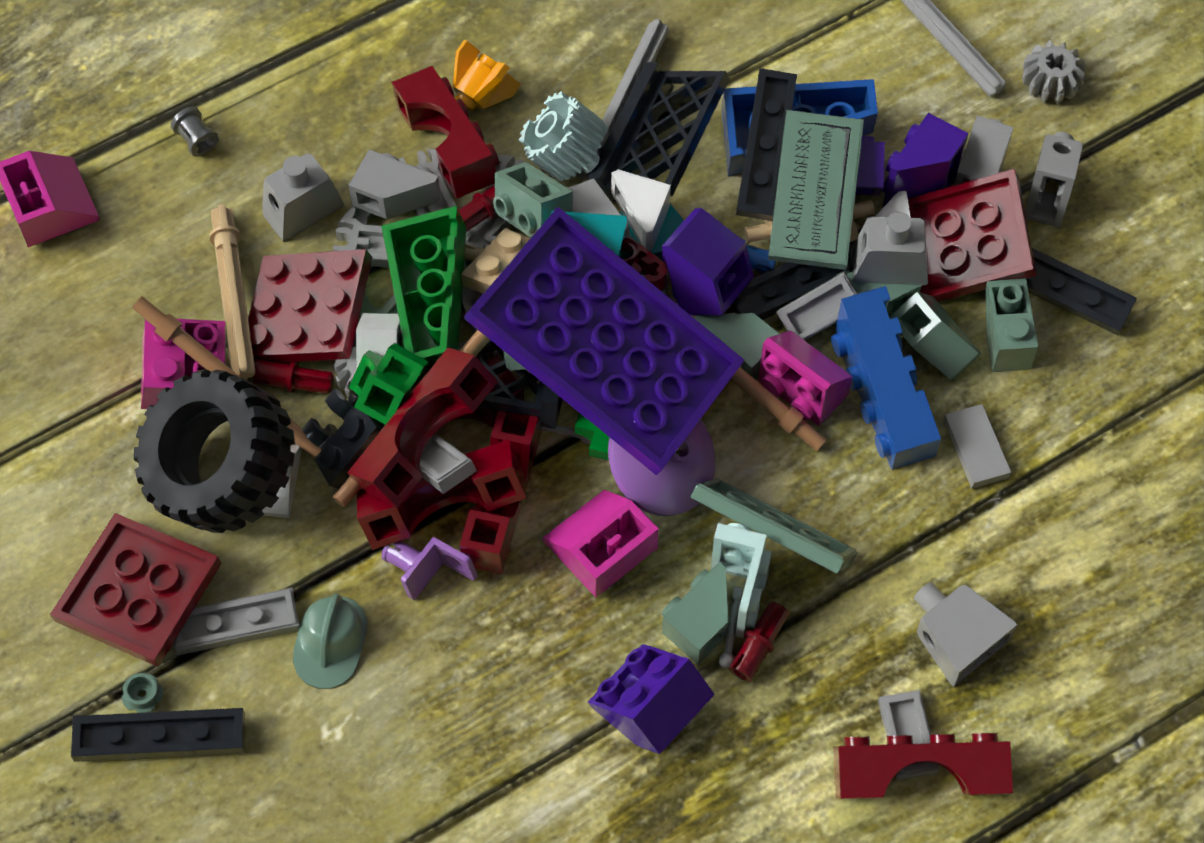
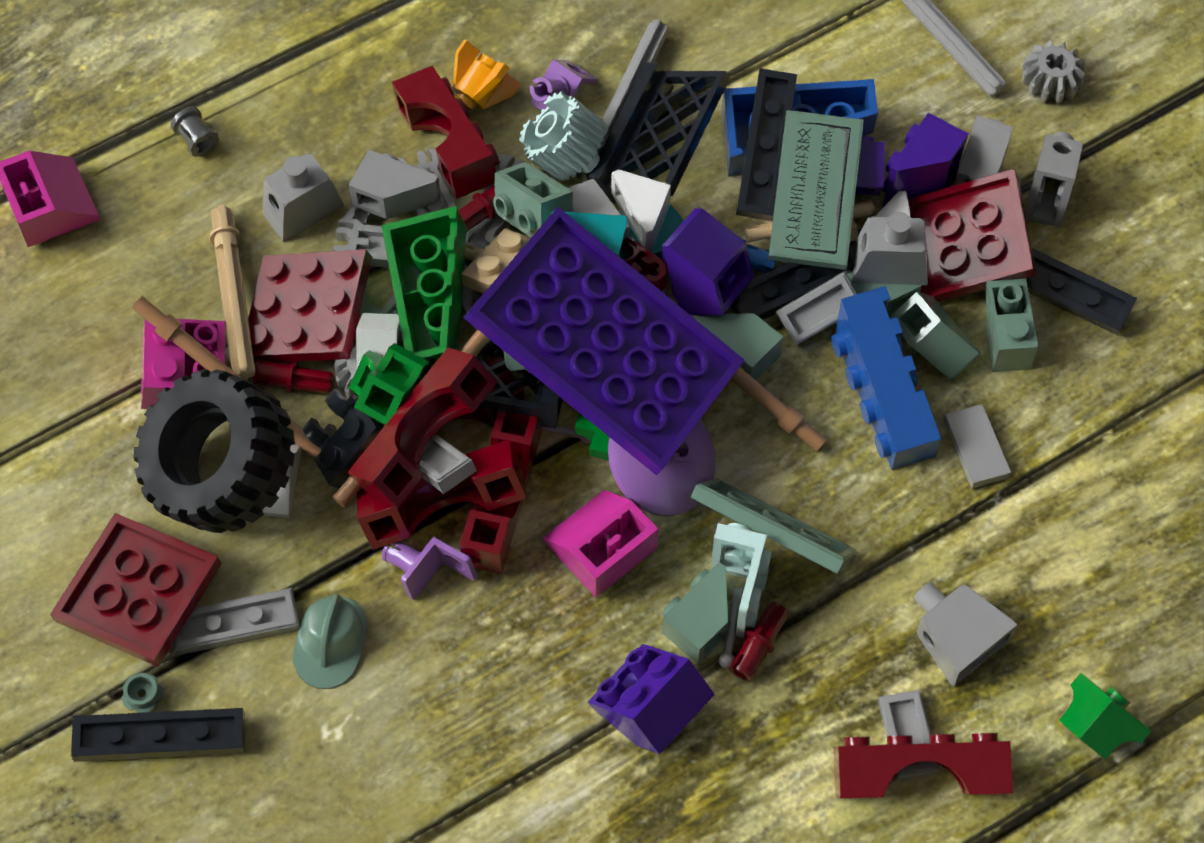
dark pink slope [758,330,853,426] -> none
none -> medium lavender bracket [530,59,597,110]
none -> green brick [1059,673,1151,760]

